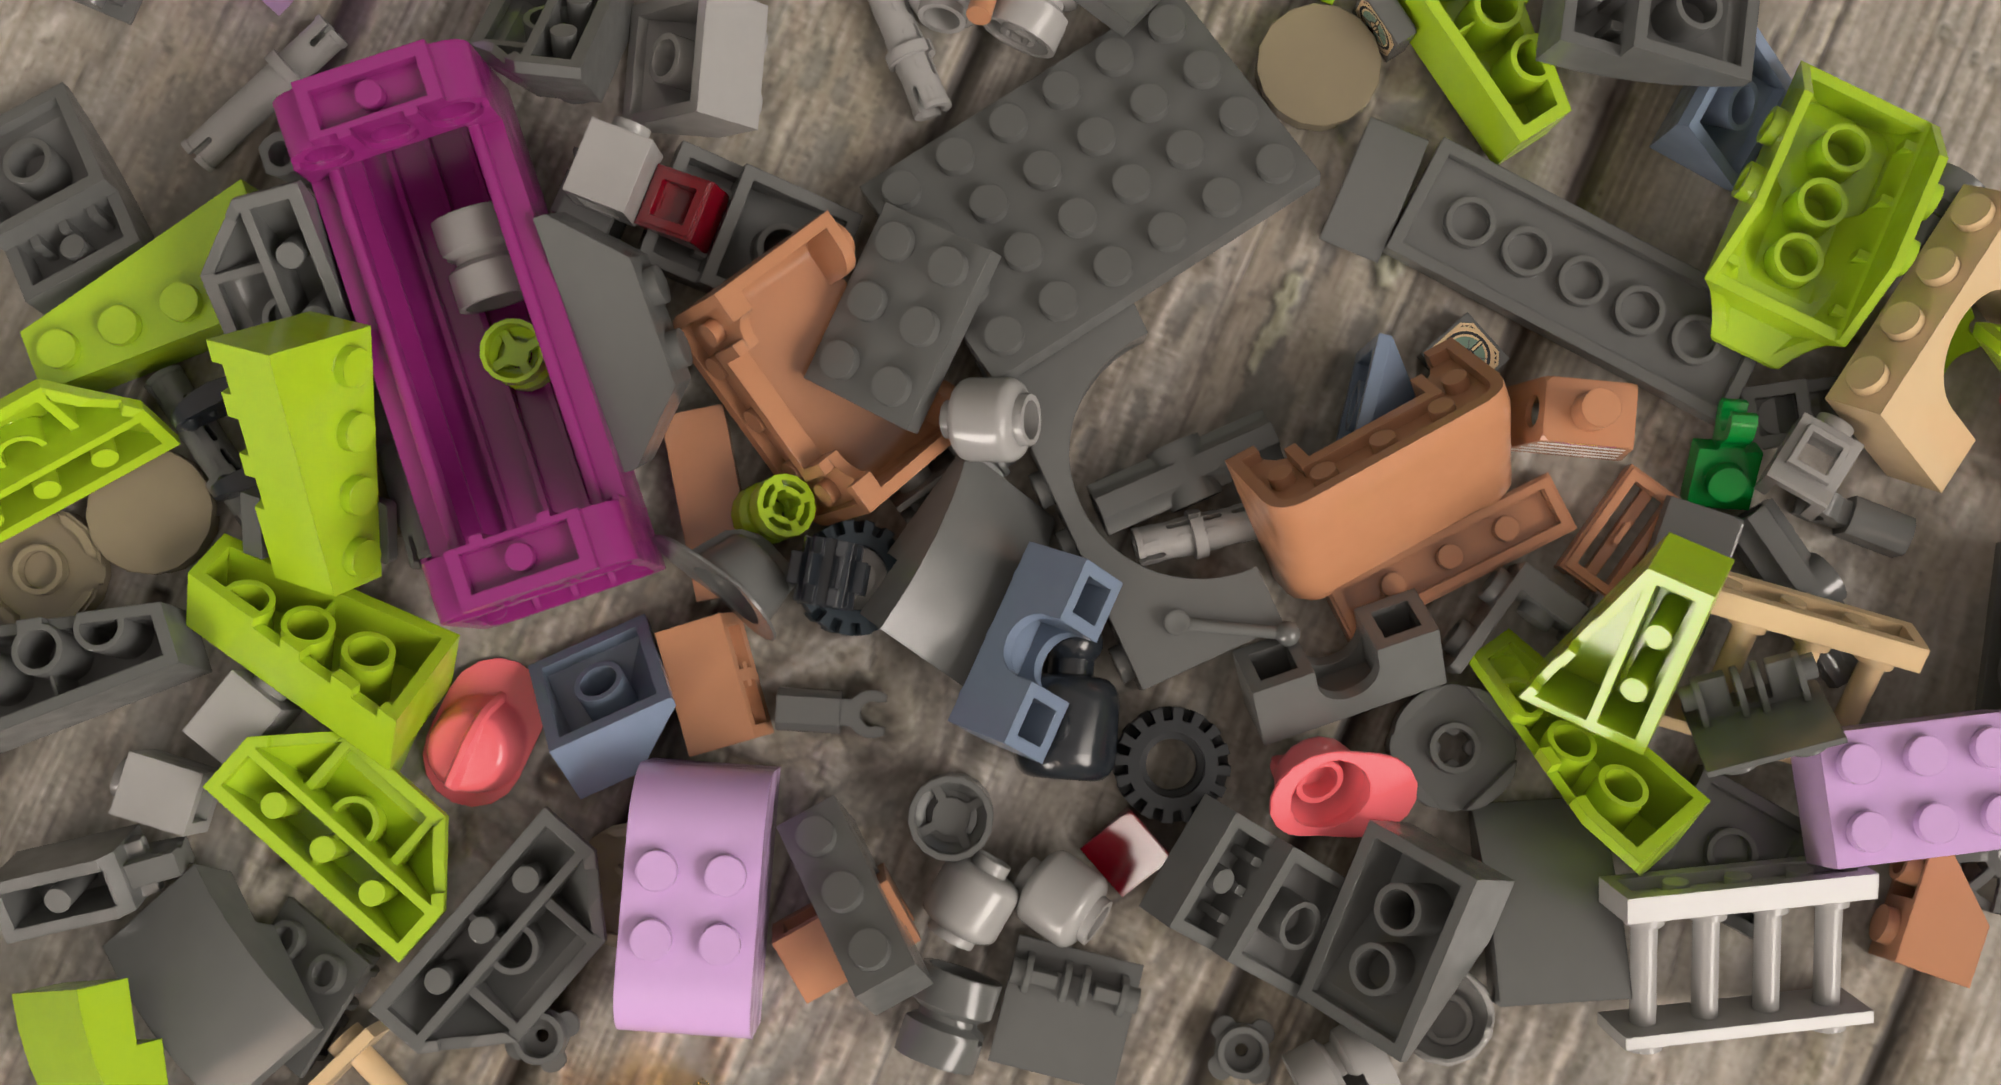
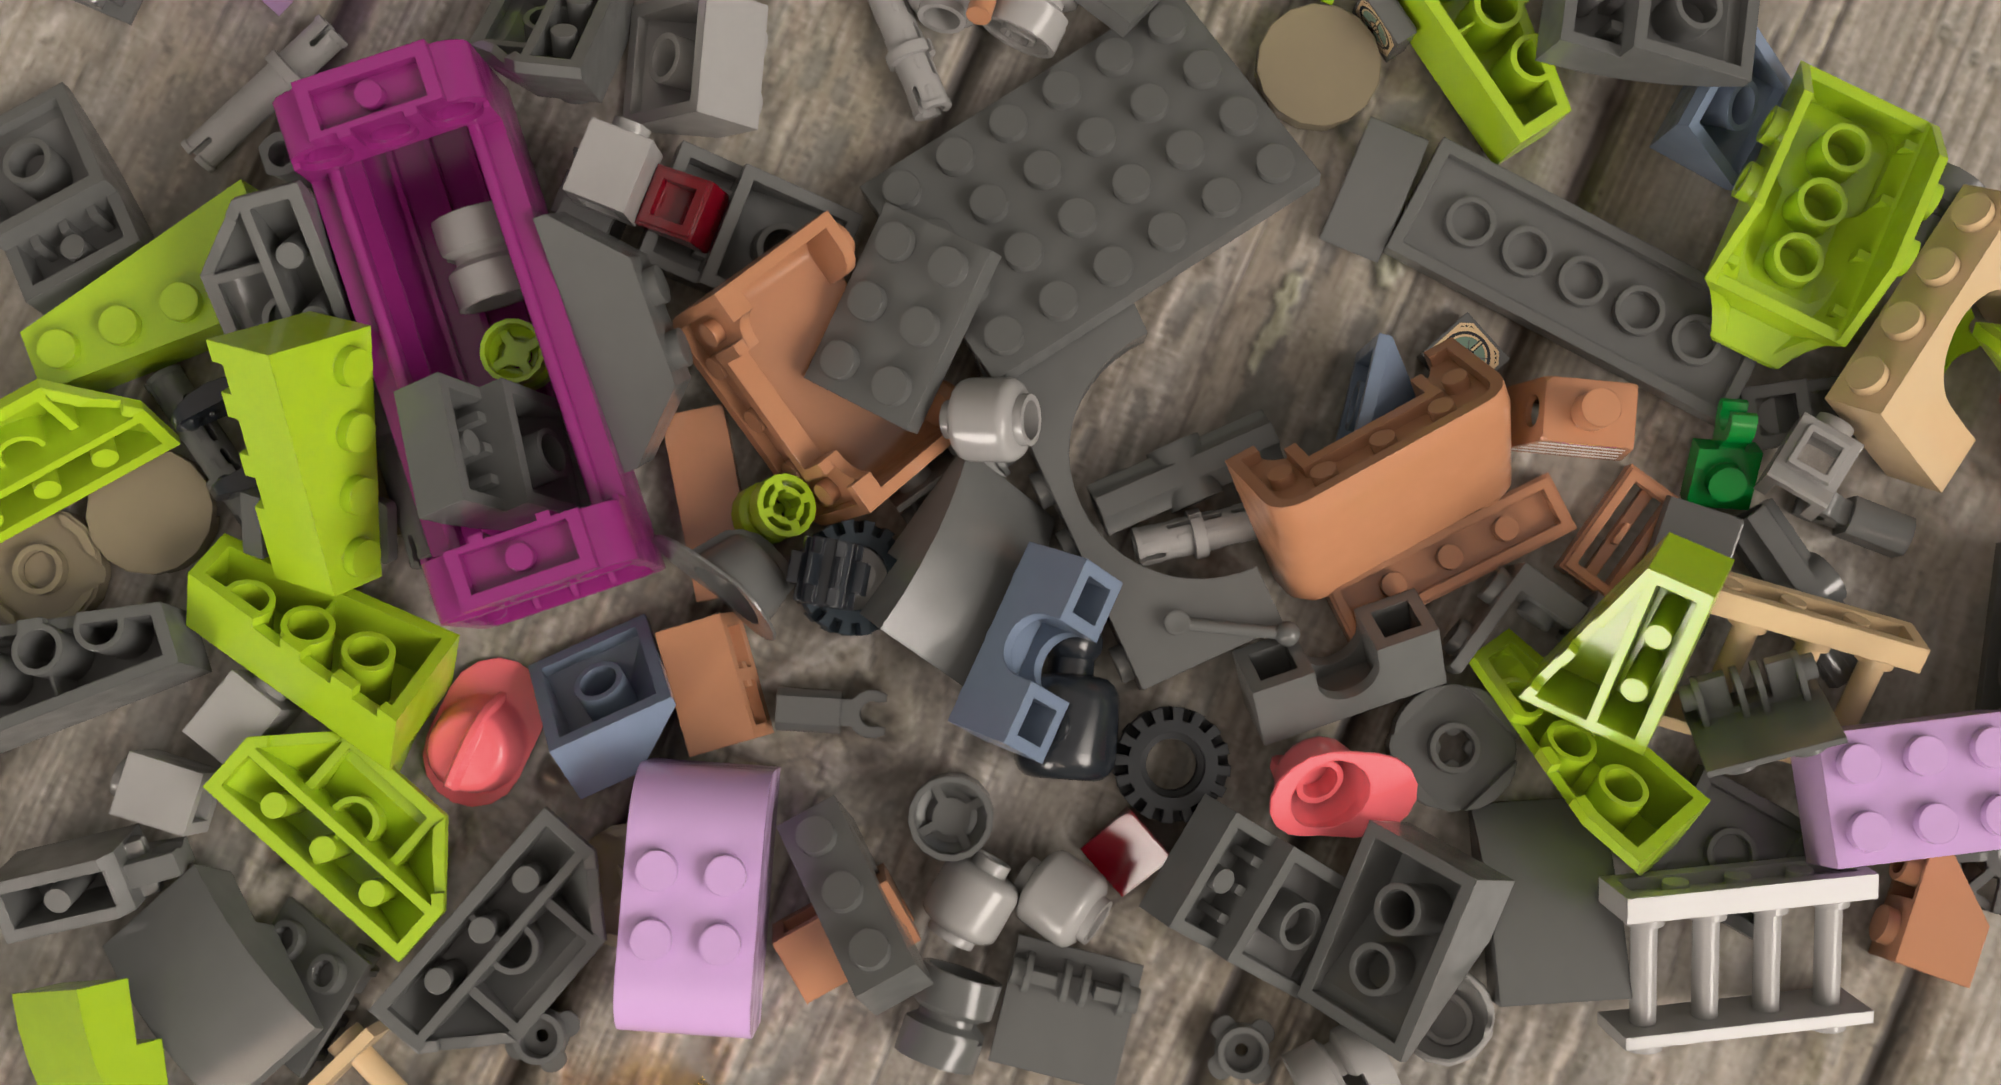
none -> dark grey slope [394,372,591,531]

